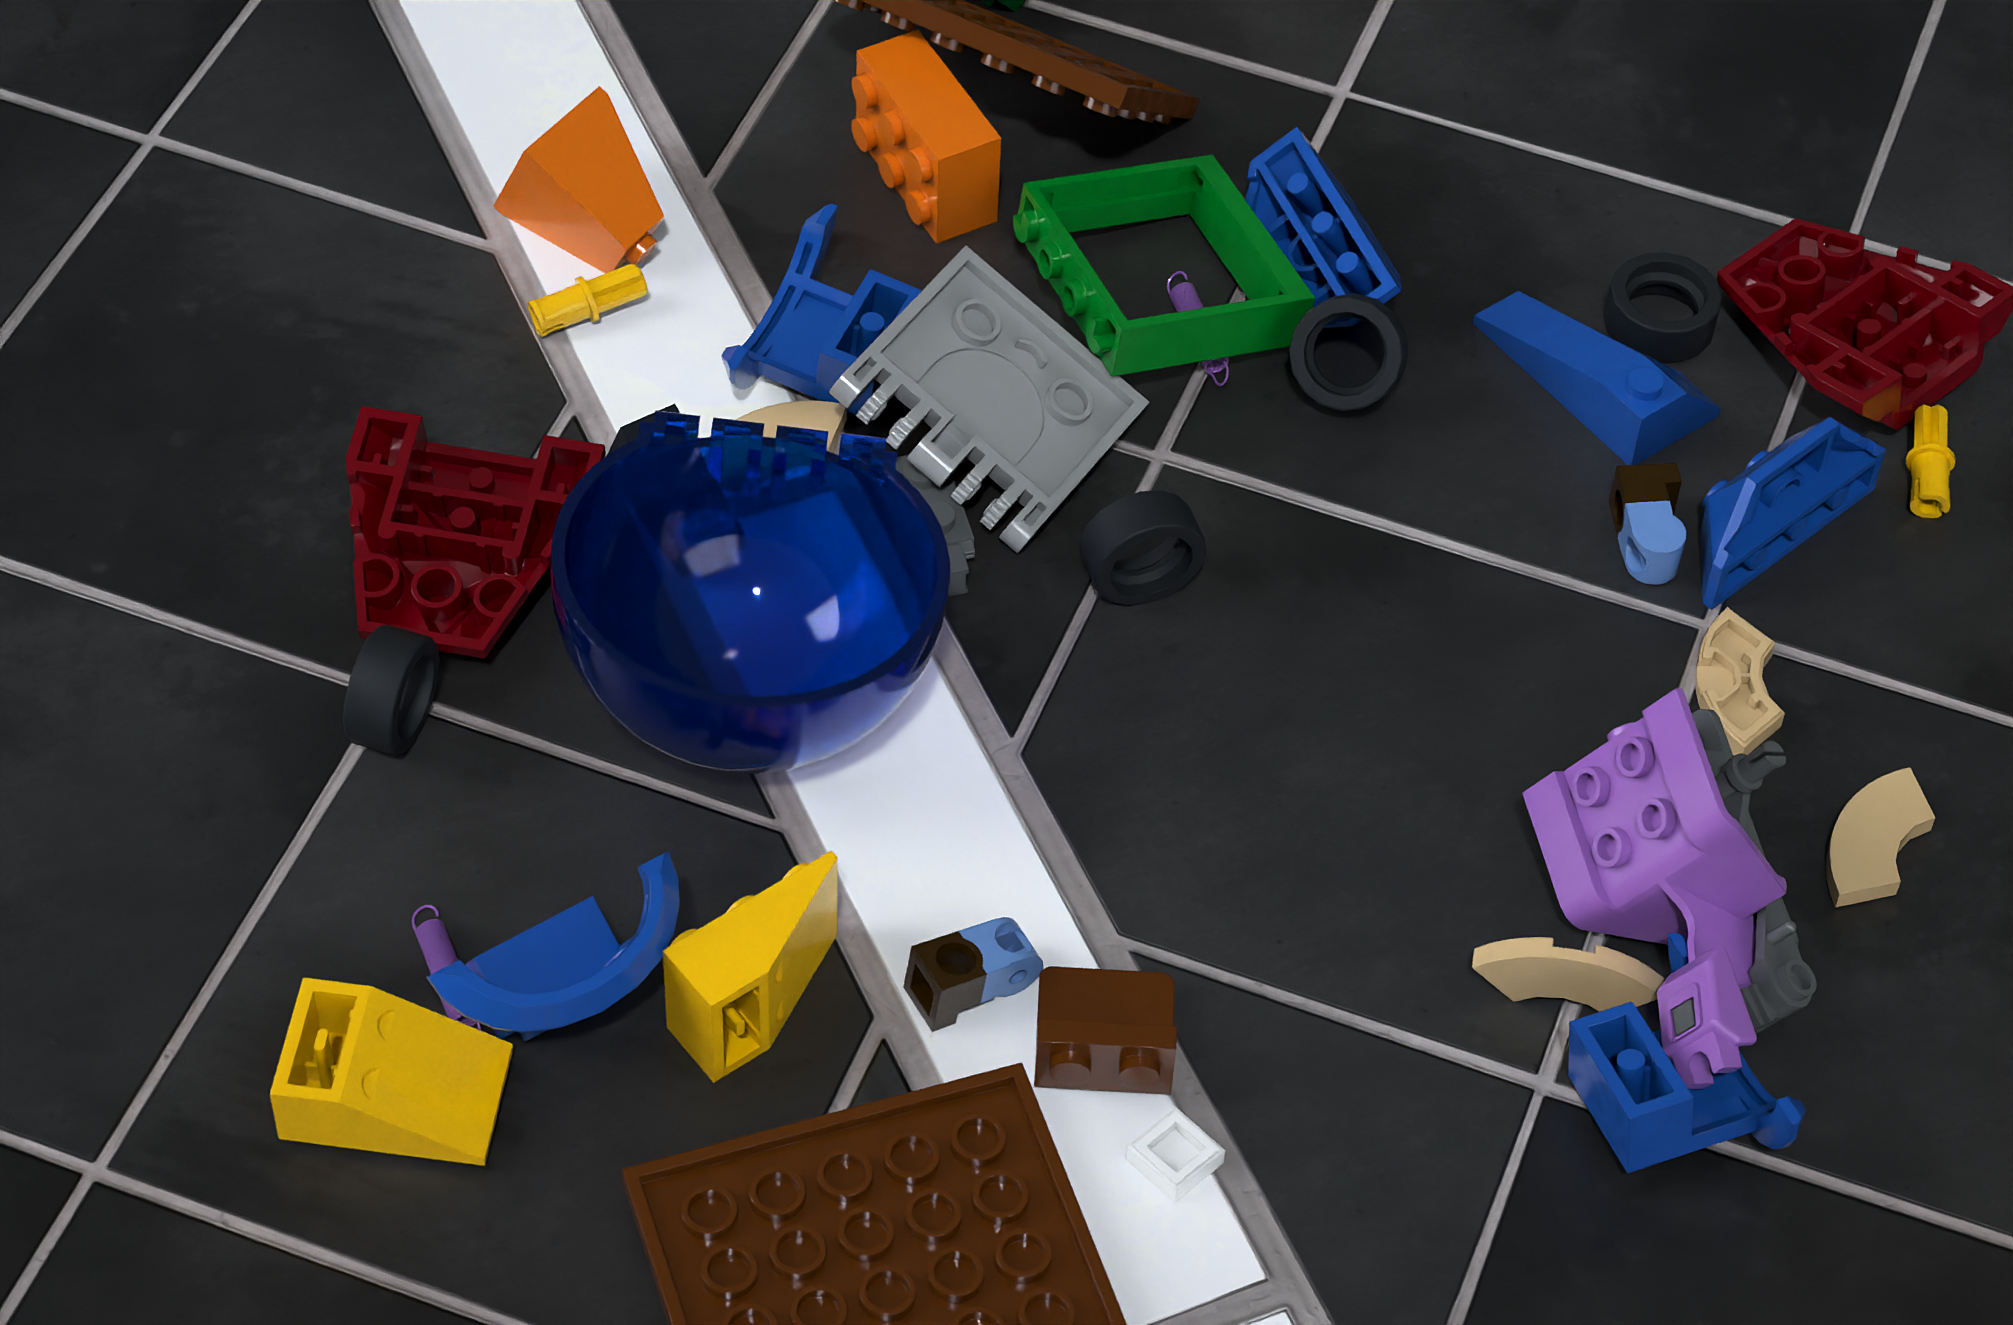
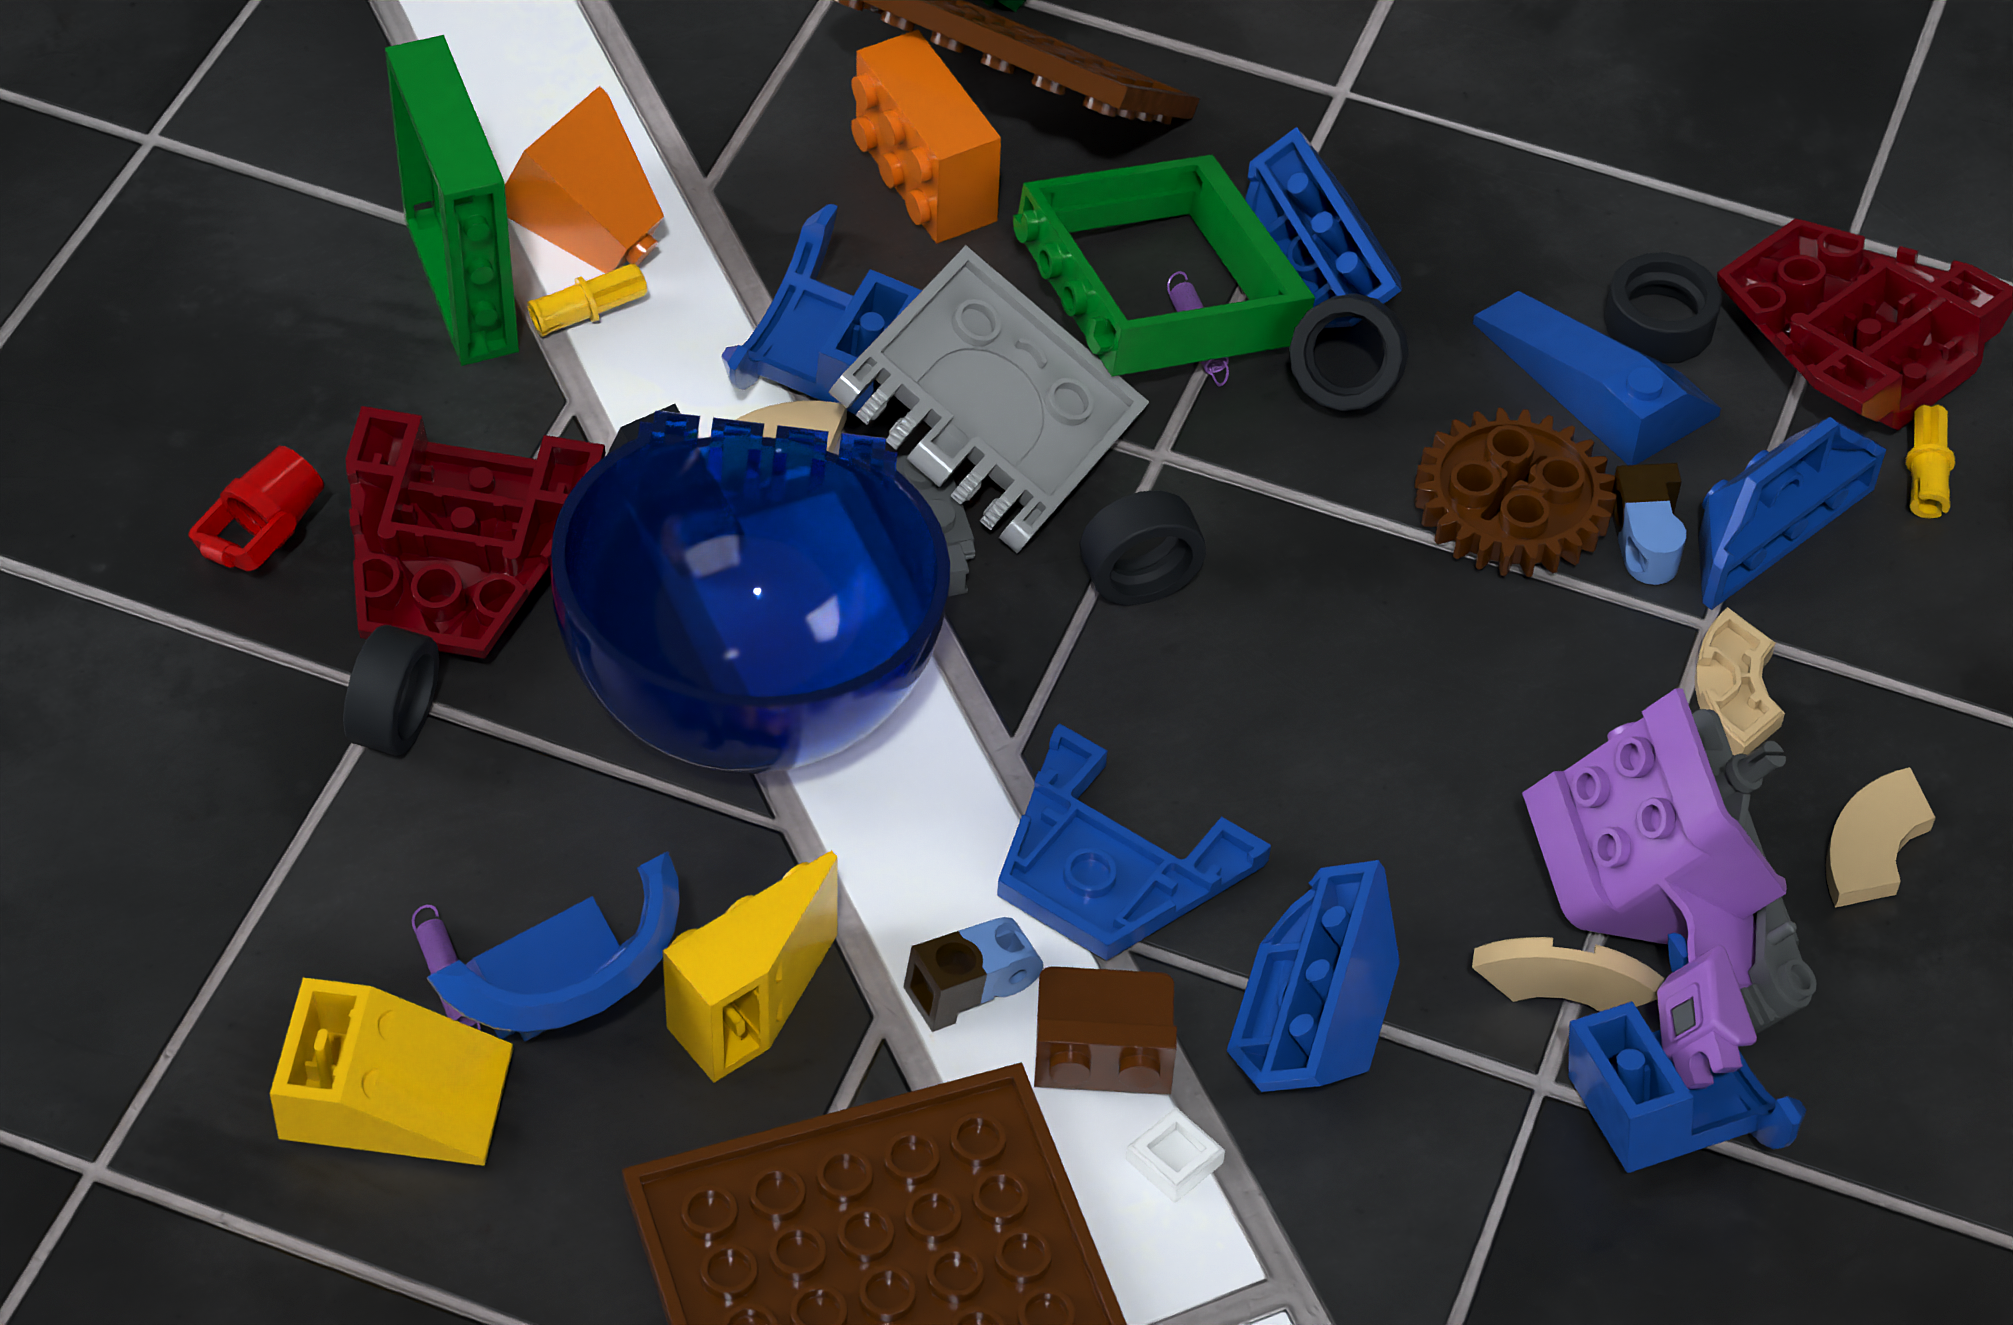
none -> red piece [188,445,325,571]
none -> green window [385,34,519,366]
none -> blue wing [997,723,1271,961]
none -> blue wedge [1227,860,1400,1092]
none -> reddish brown gear [1414,408,1616,577]

